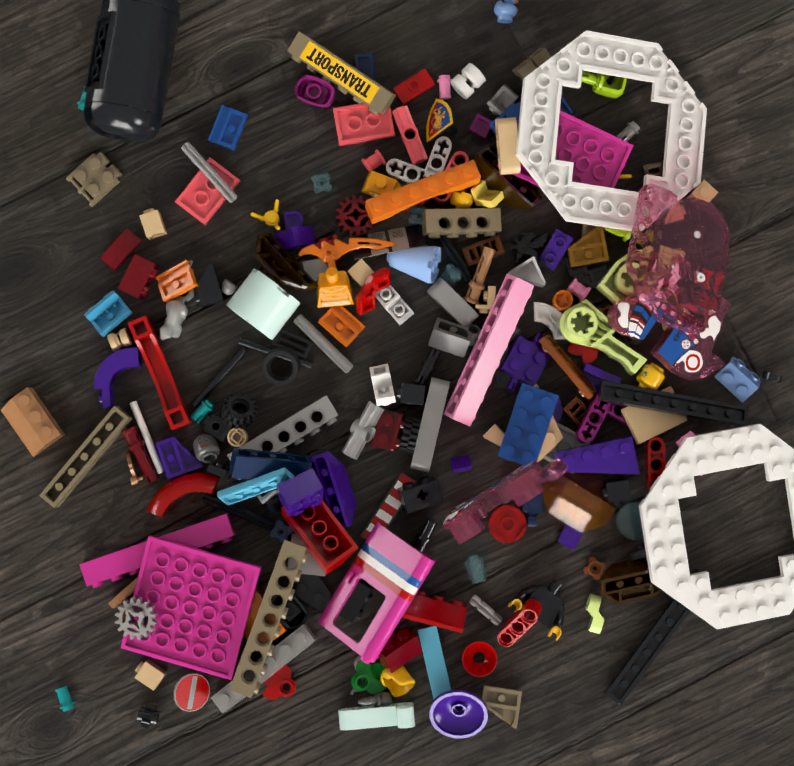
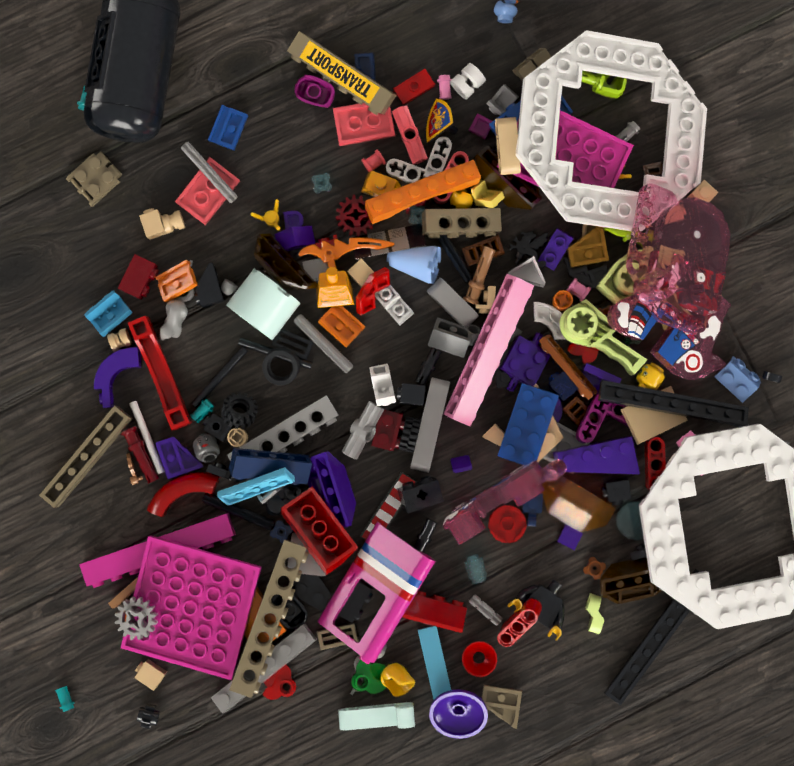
medium nougat slope [1,387,65,457] -> none
dark red slope [100,228,142,271] -> none
piece [174,673,210,712] -> none
dark purple brick [277,468,323,516] -> none
dark grey bar [358,691,392,707] -> none
dark red brick [378,626,423,673] -> none
clear light blue plate [441,264,461,287] -> none
none -> tan wheel [161,210,185,234]
none -> dark tan tile [317,622,359,650]
none -> clear blue brick [547,371,578,402]

